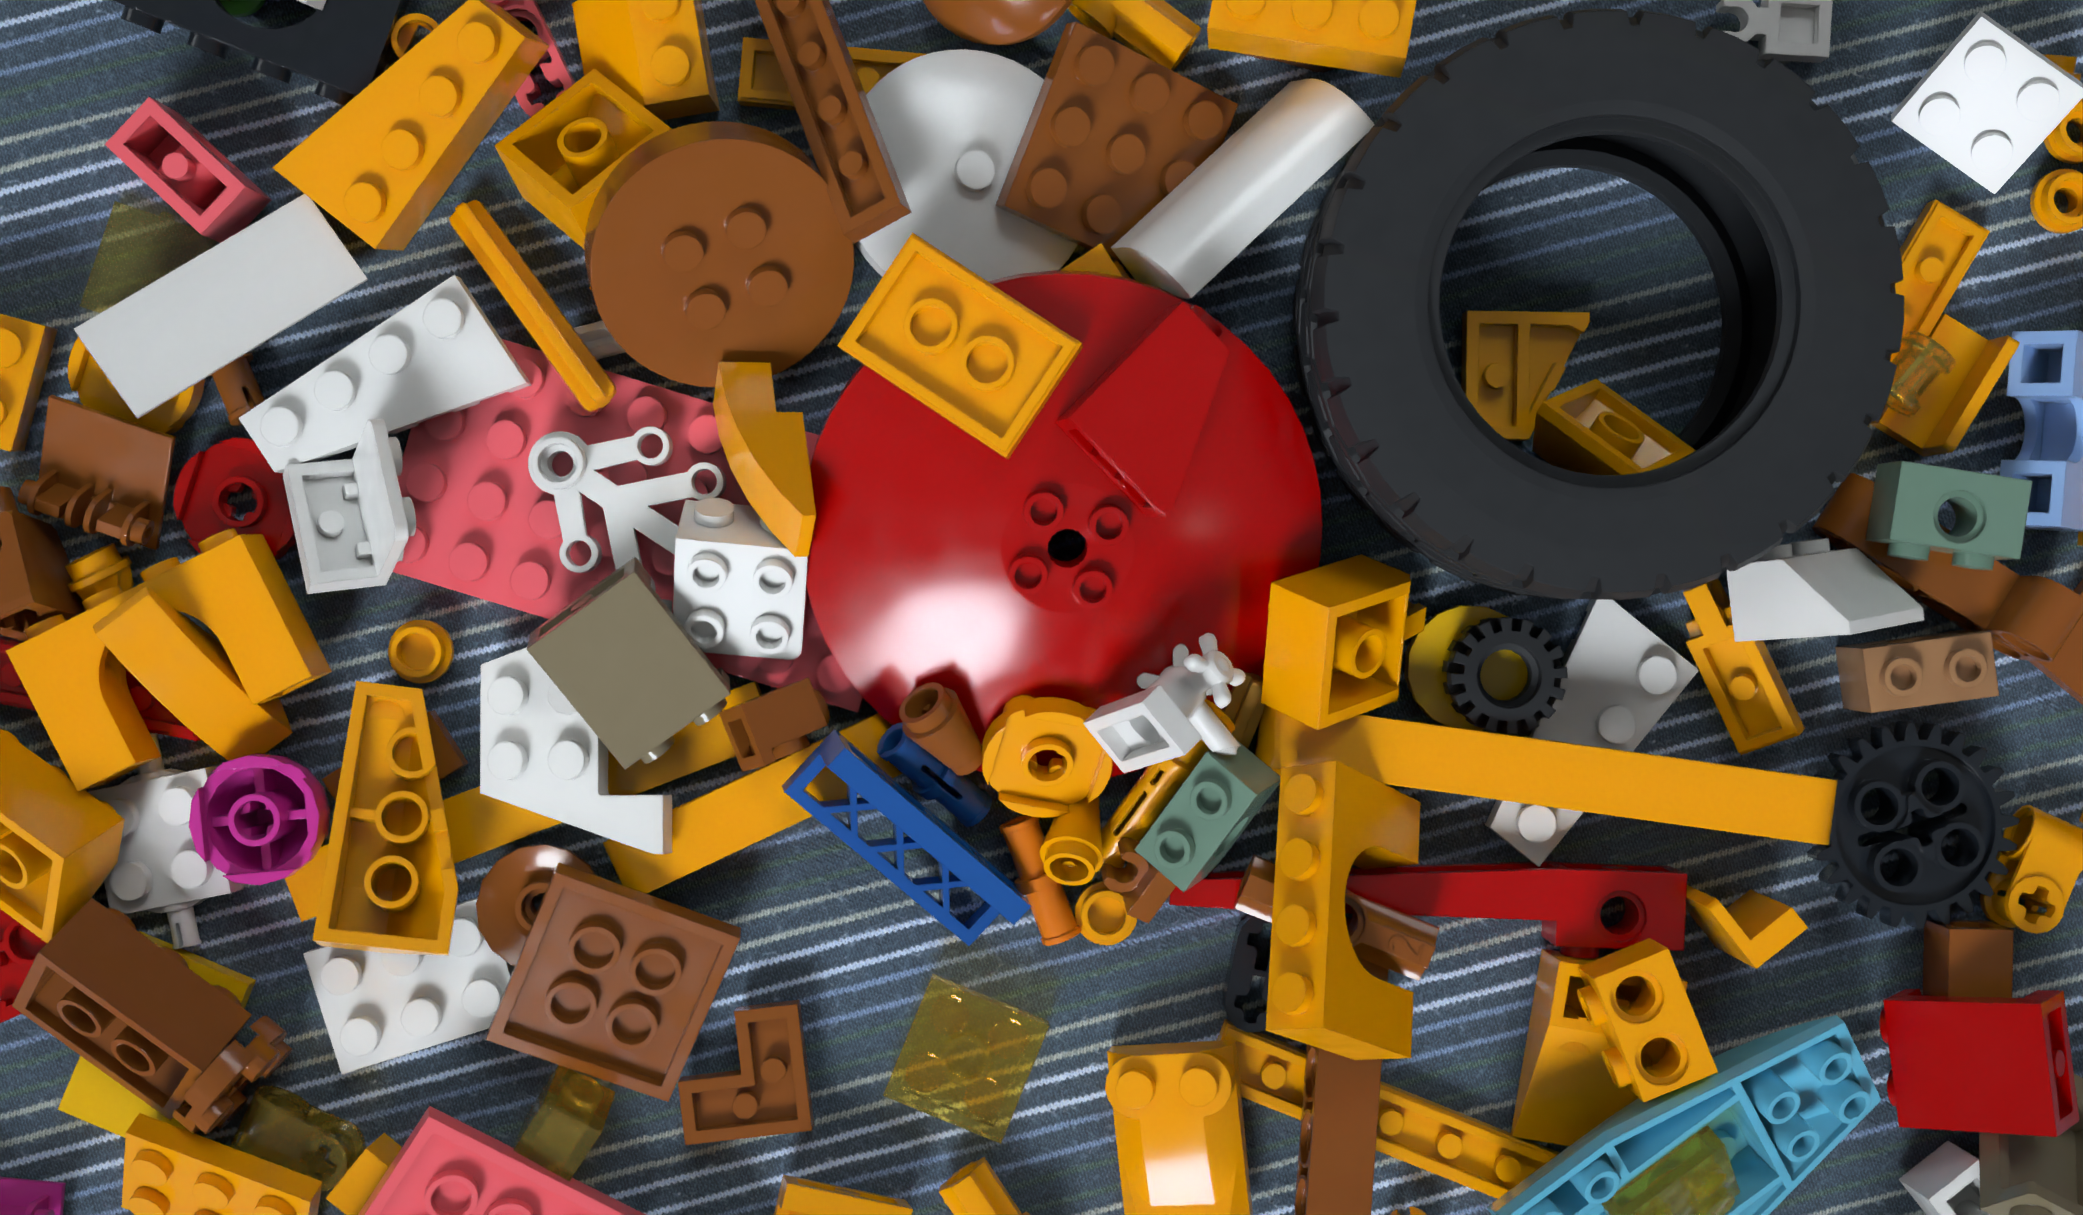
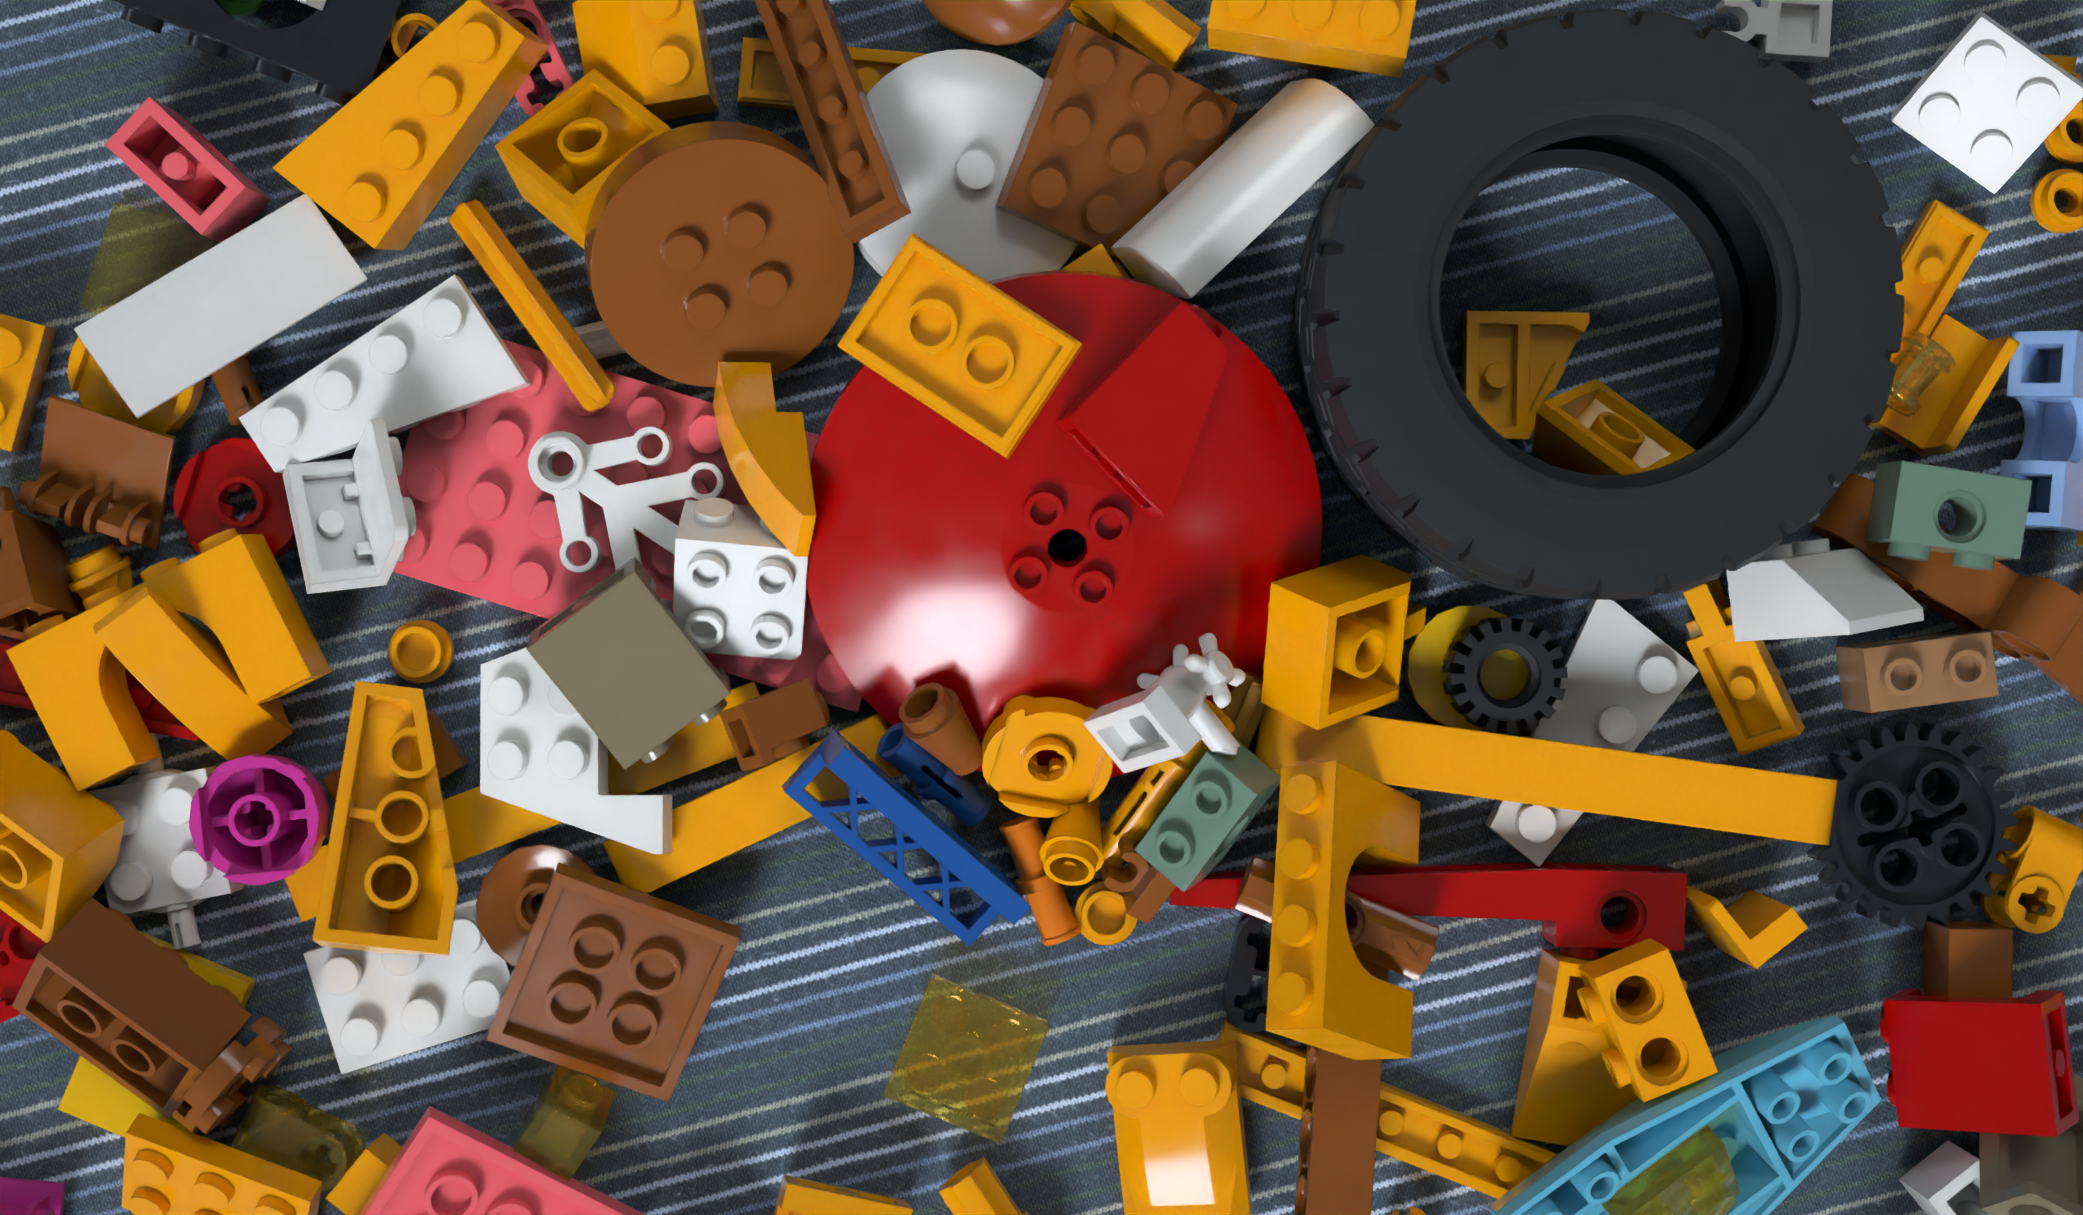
dark orange plate [678,1000,814,1145] -> none

